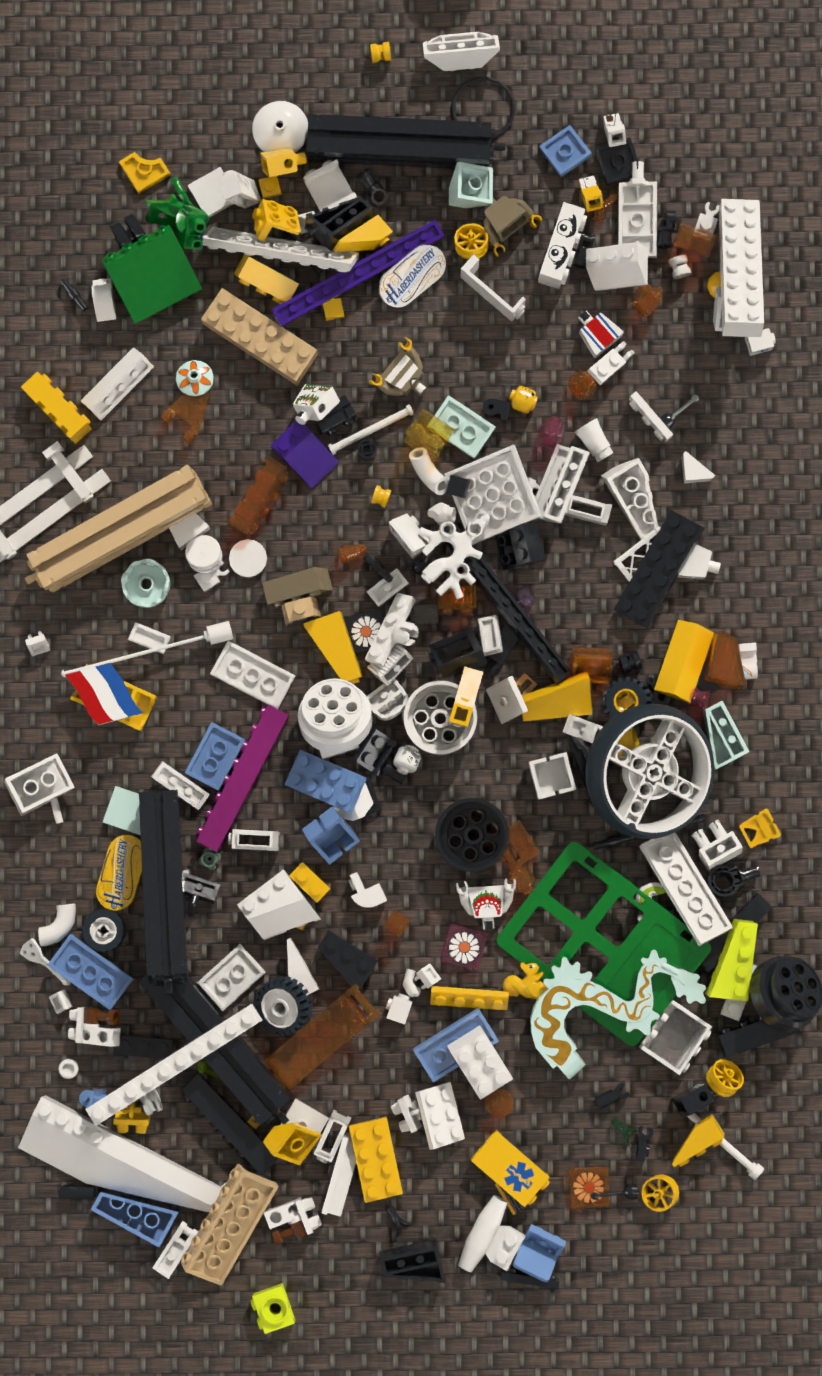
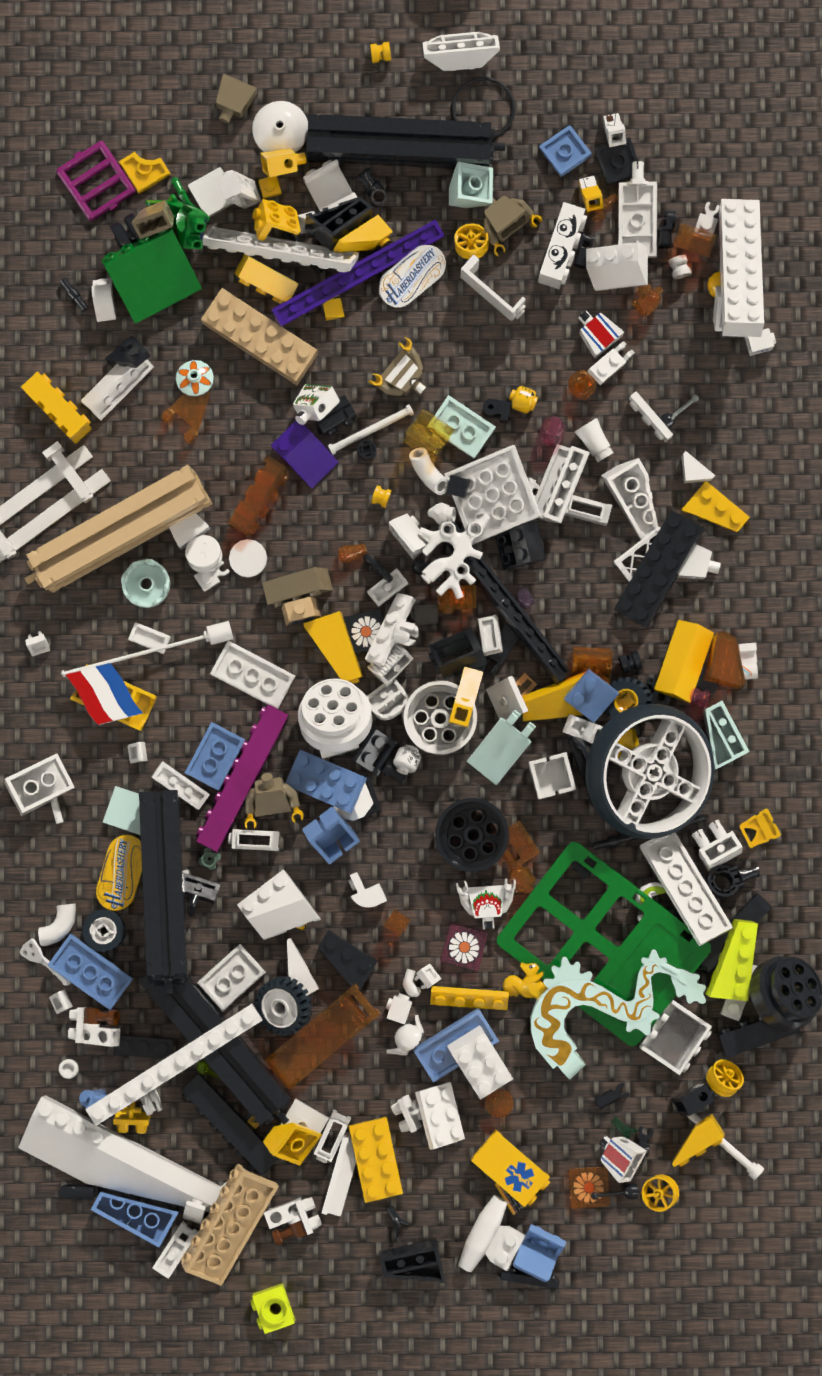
yellow brick [289,862,331,903] -> none
none -> magenta bar [56,141,136,221]
none -> black wing [105,336,151,368]
none -> white slope [128,742,148,764]
none -> dark tan torso [131,201,174,239]
none -> white slope [183,1199,206,1224]
none -> dark tan torso [216,74,258,124]
none -> dark tan torso [244,773,304,829]
none -> white piece [387,1015,424,1055]
none -> light aqua tile [467,710,536,785]
none -> medium blue plate [564,669,619,723]
none -> white torso [600,1136,647,1183]
none -> yellow wing [681,481,750,533]

